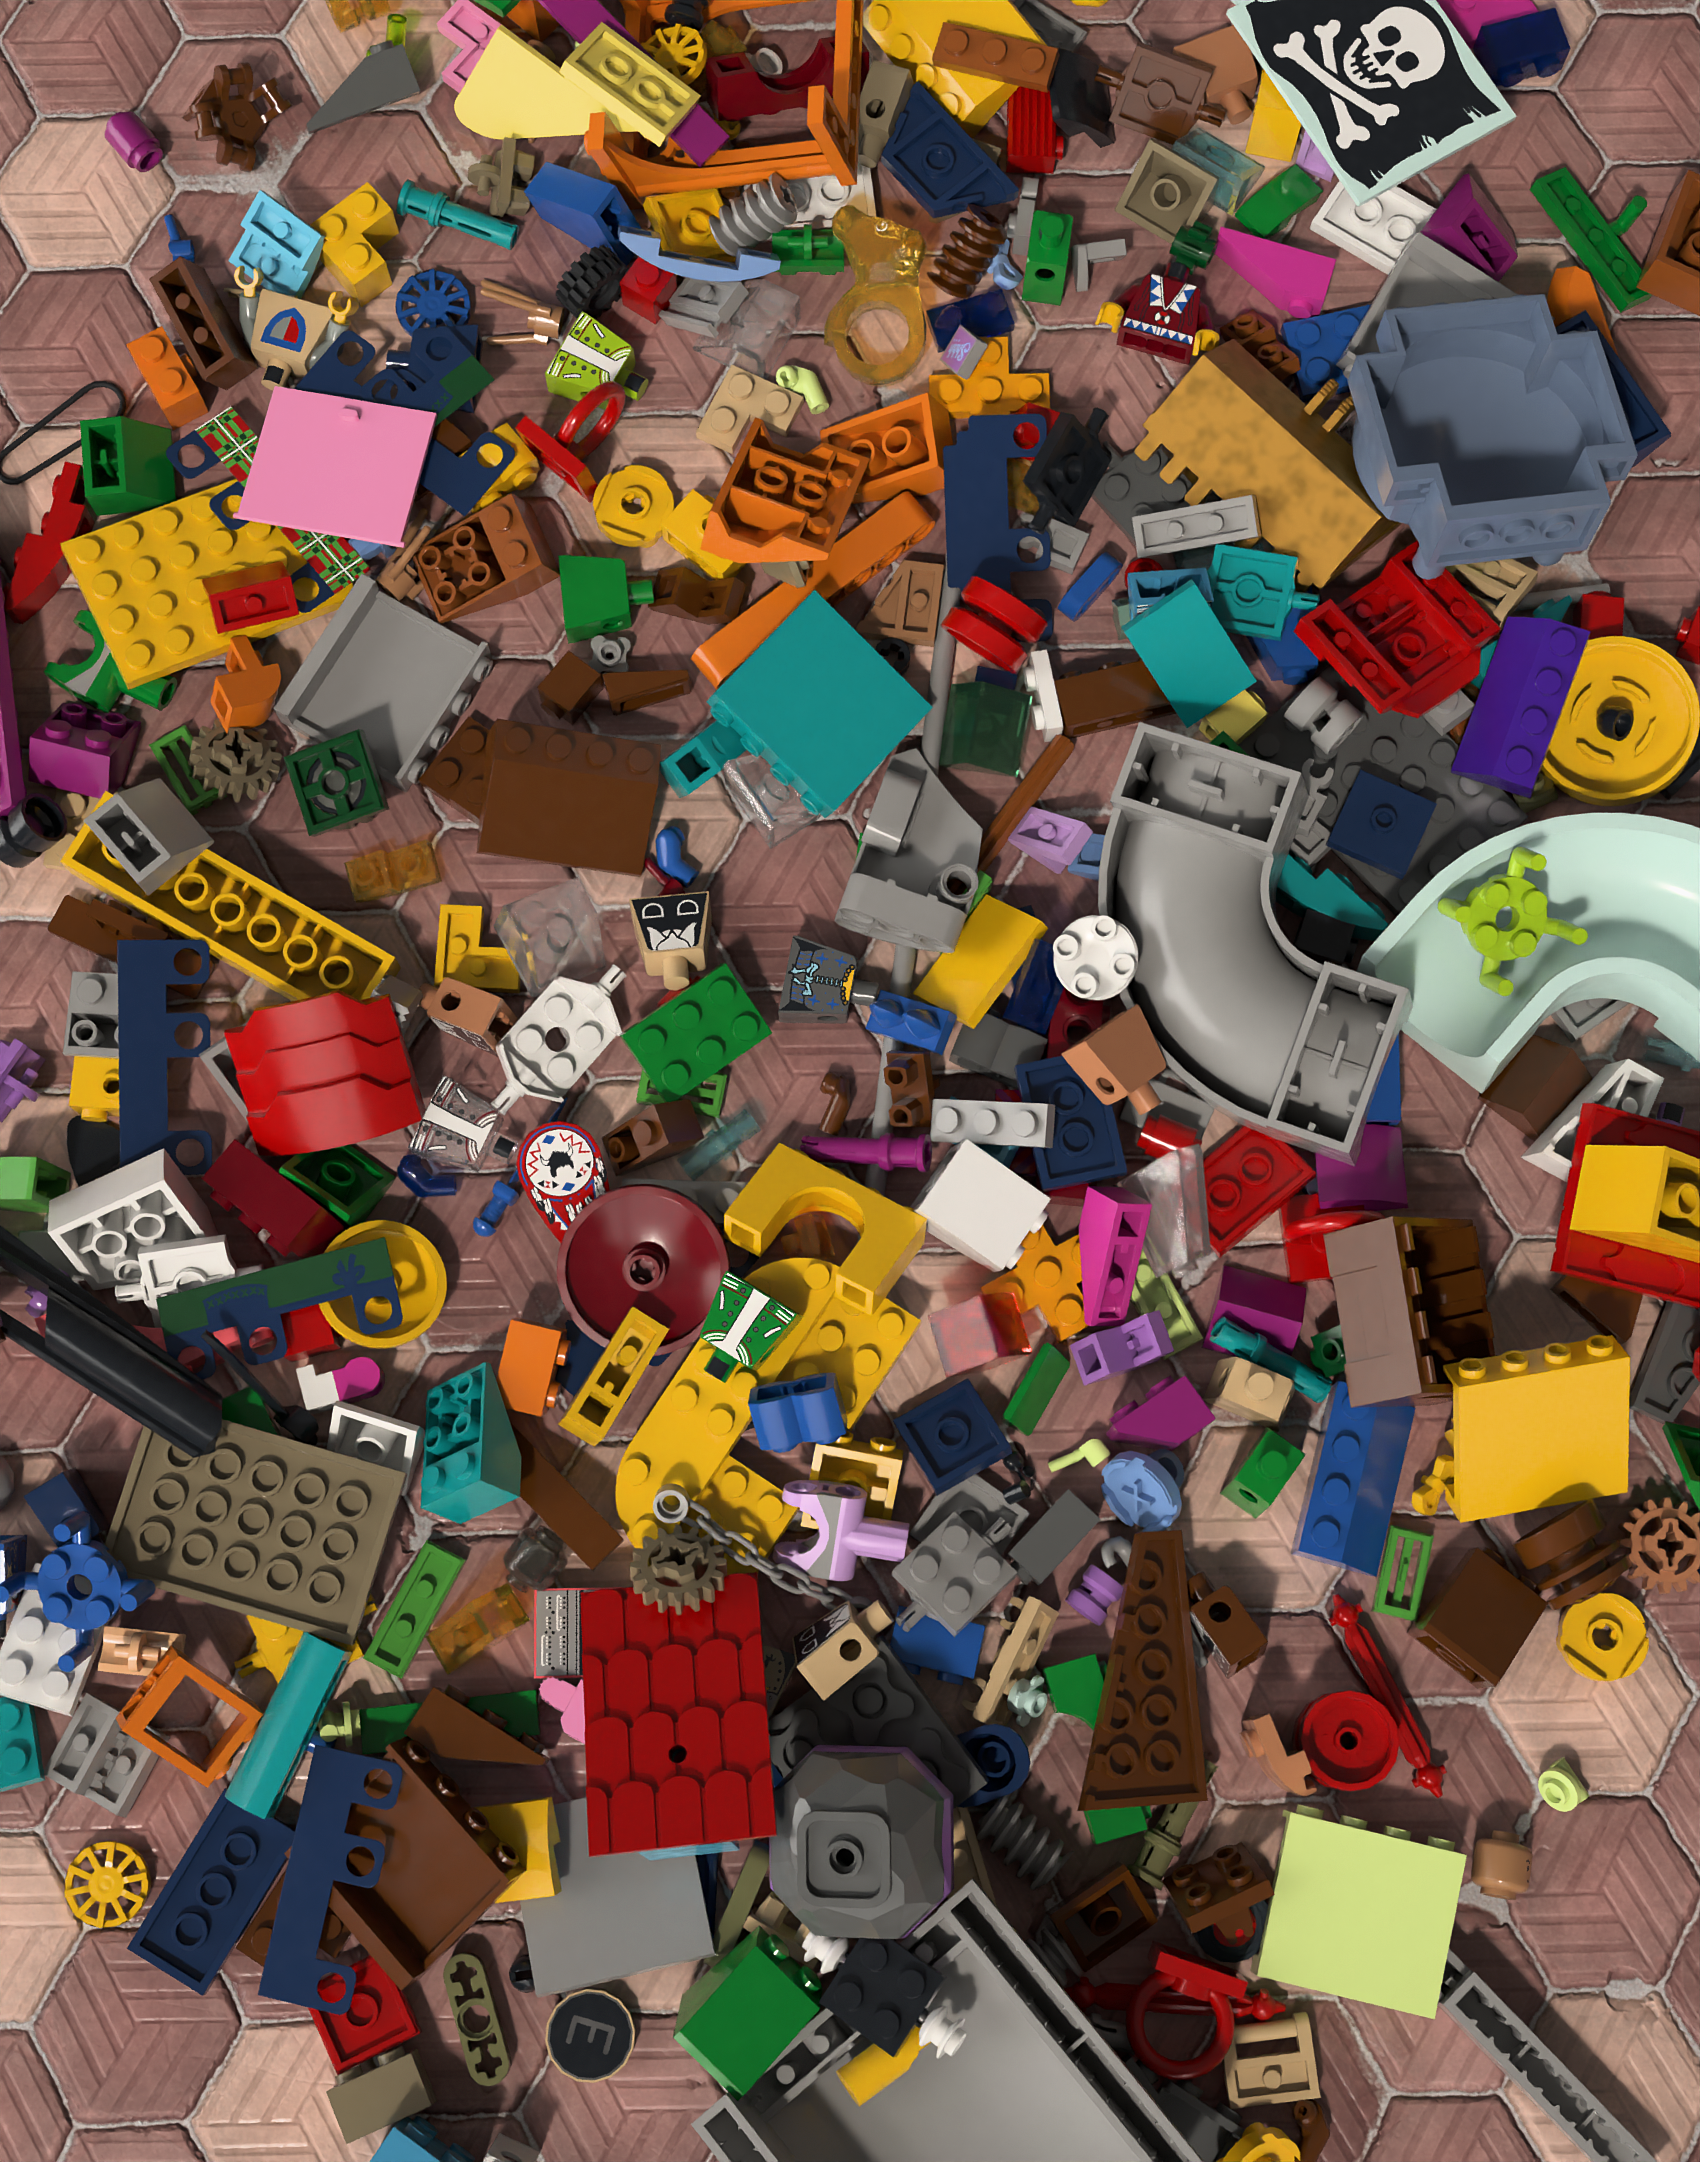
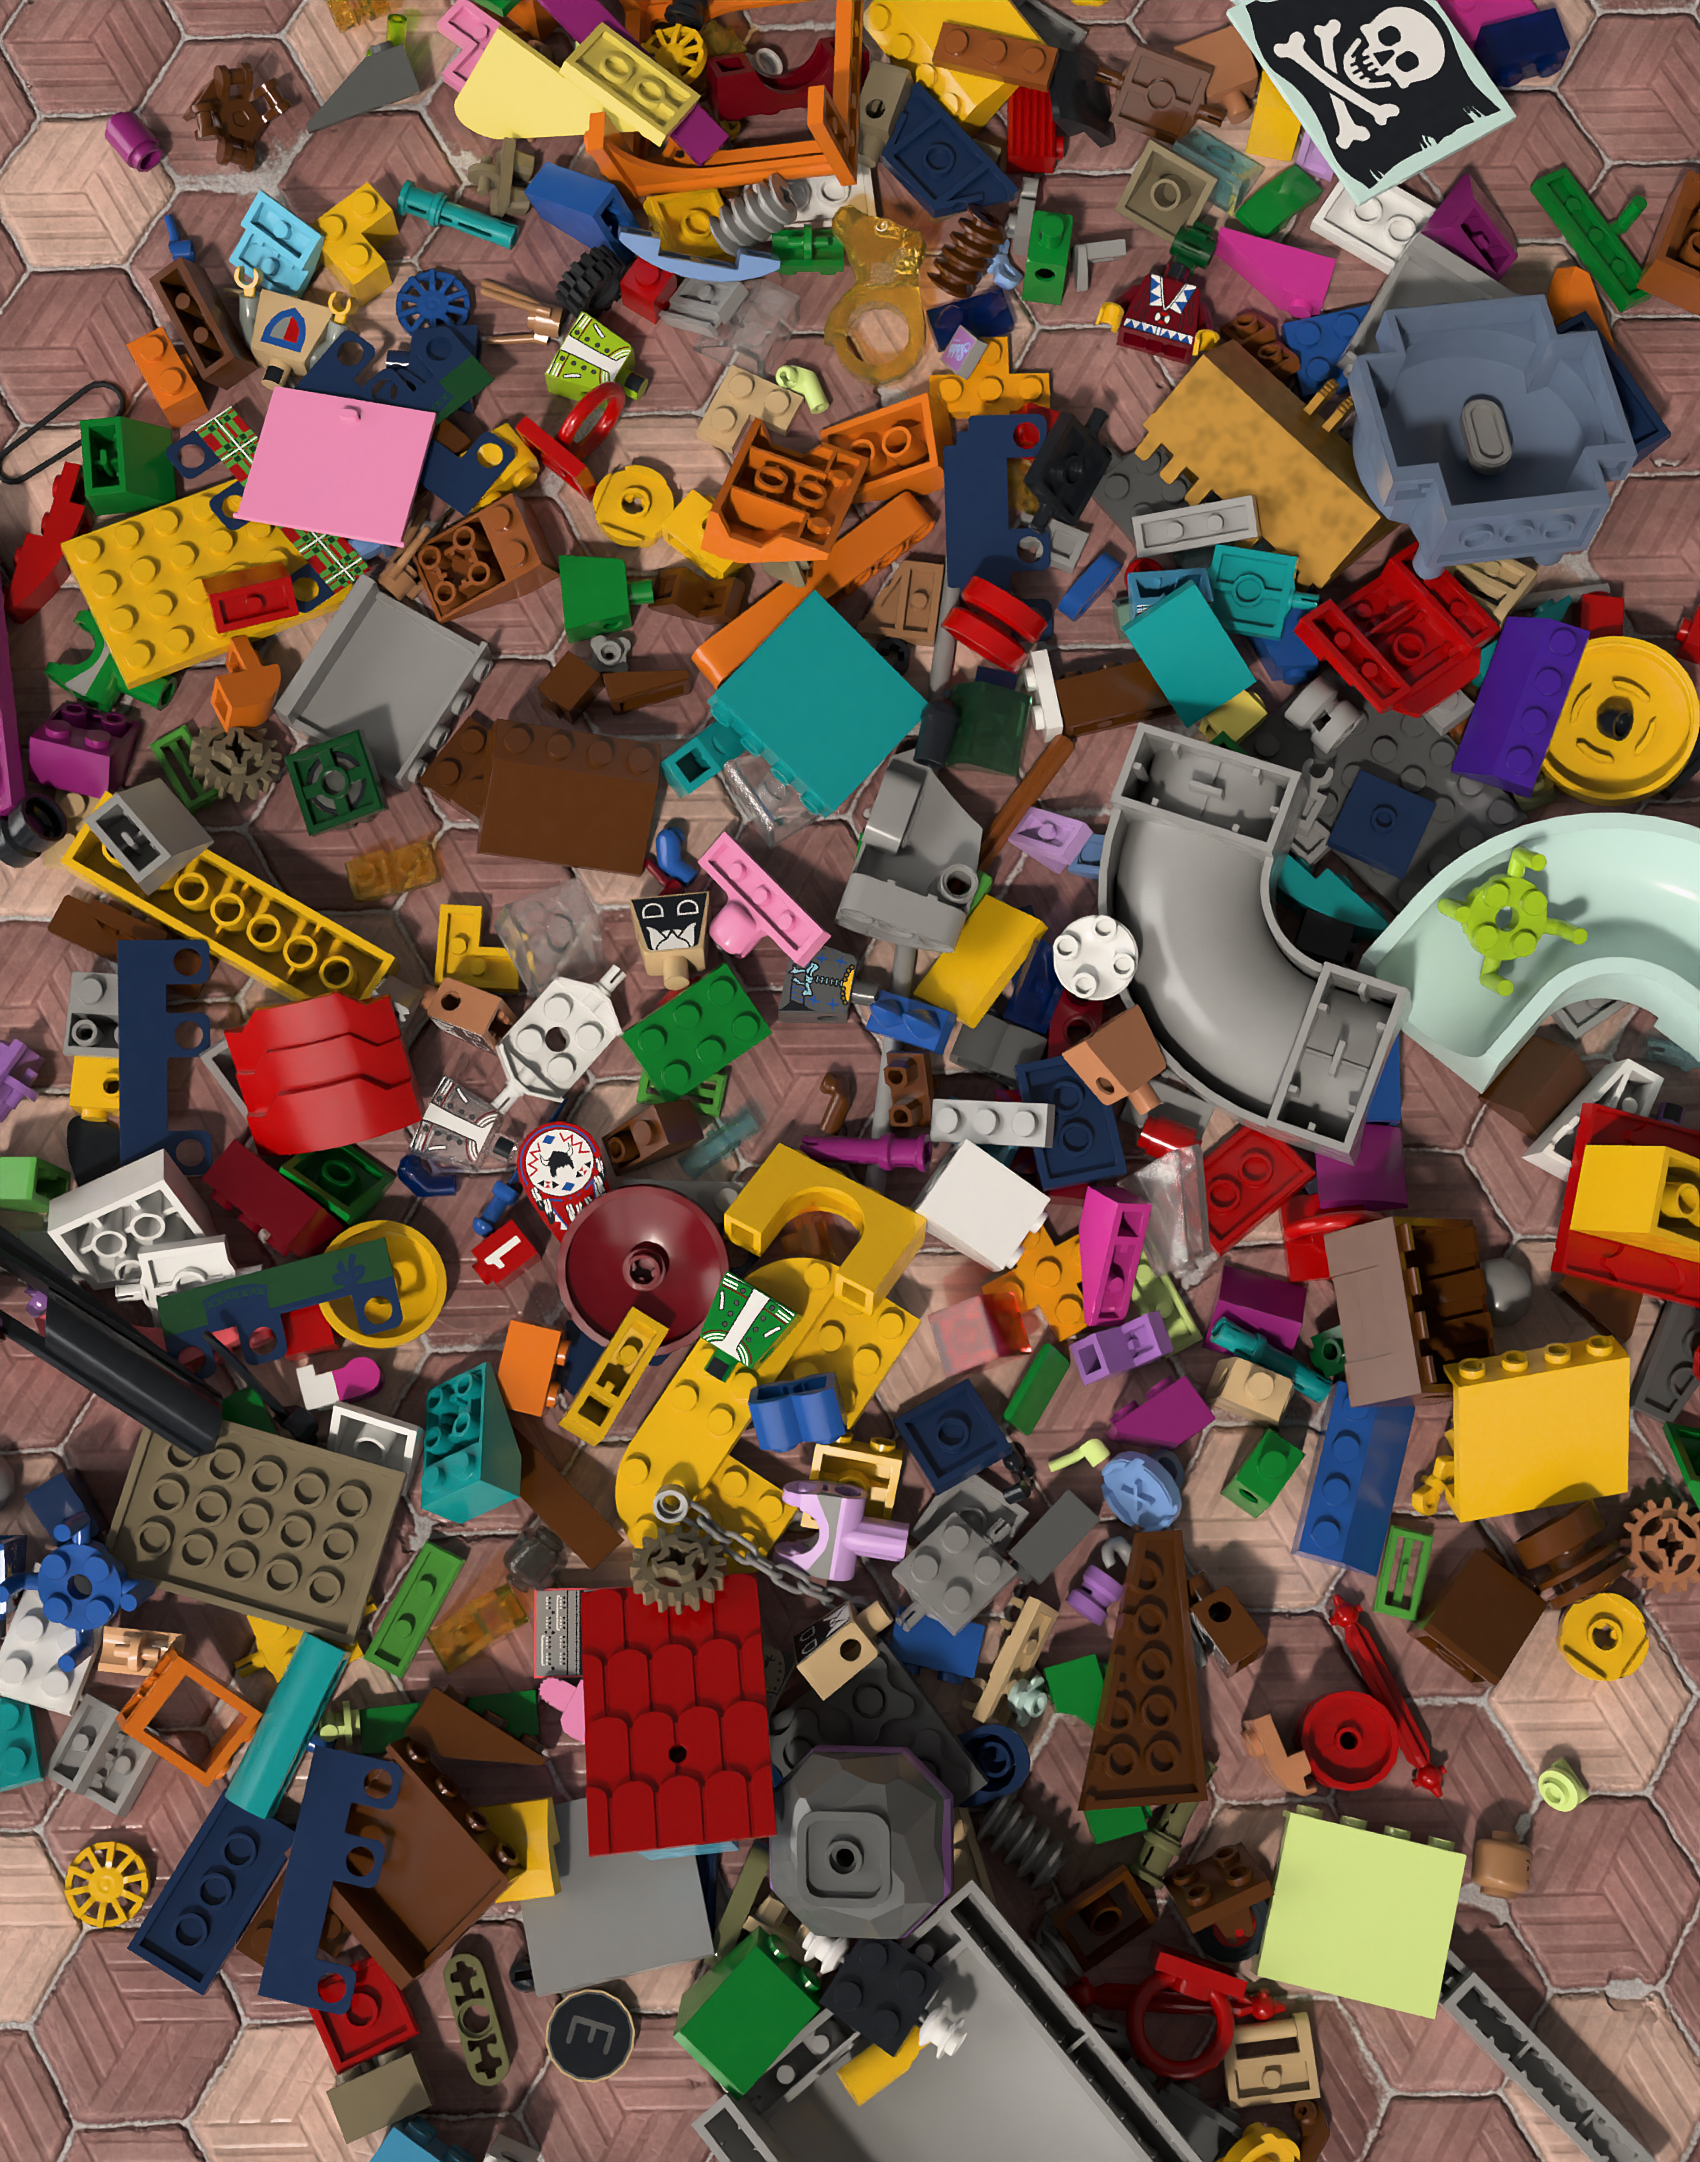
none -> red brick [471,1219,542,1290]
none -> bright pink plate [697,831,831,968]
none -> black piece [913,689,962,769]
none -> light grey tile [1459,399,1512,475]
none -> light grey hair [1480,1257,1532,1328]

